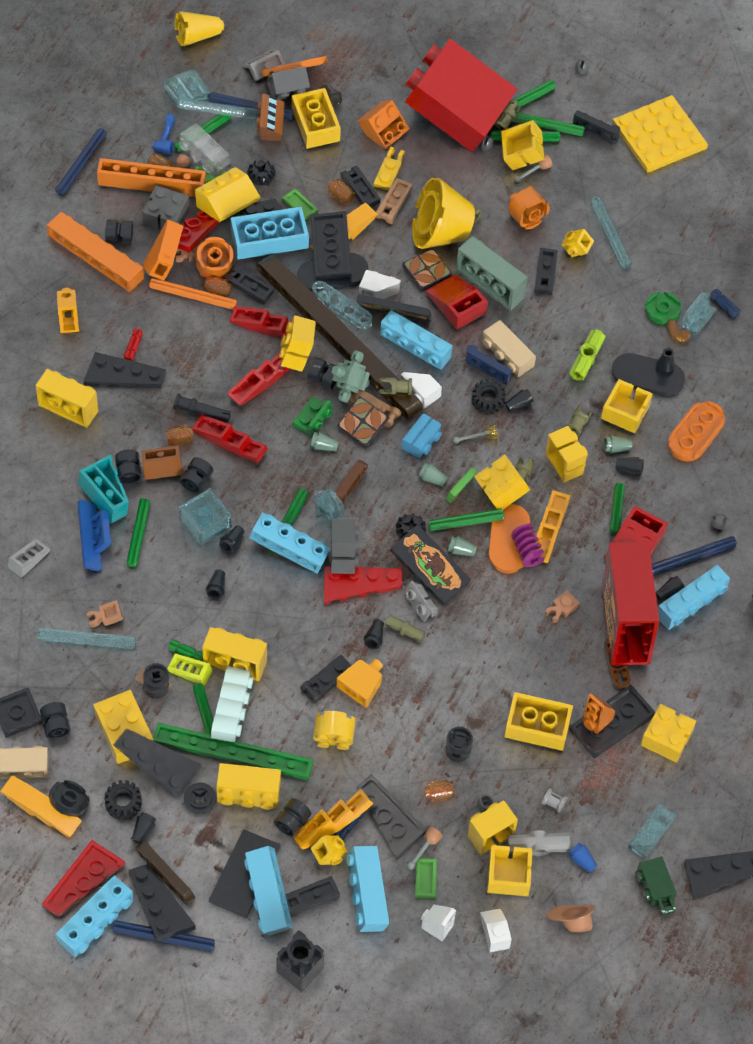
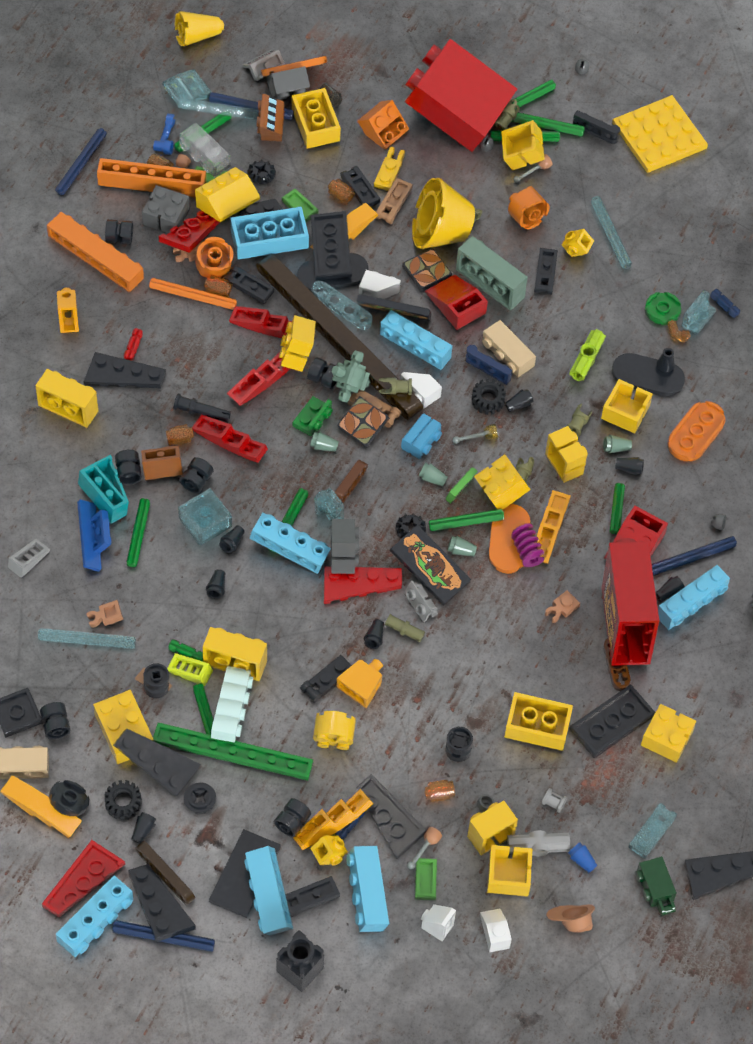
orange slope [142,219,183,281] -> none
yellow brick [217,763,281,810] -> none
orange slope [582,693,615,734] -> none

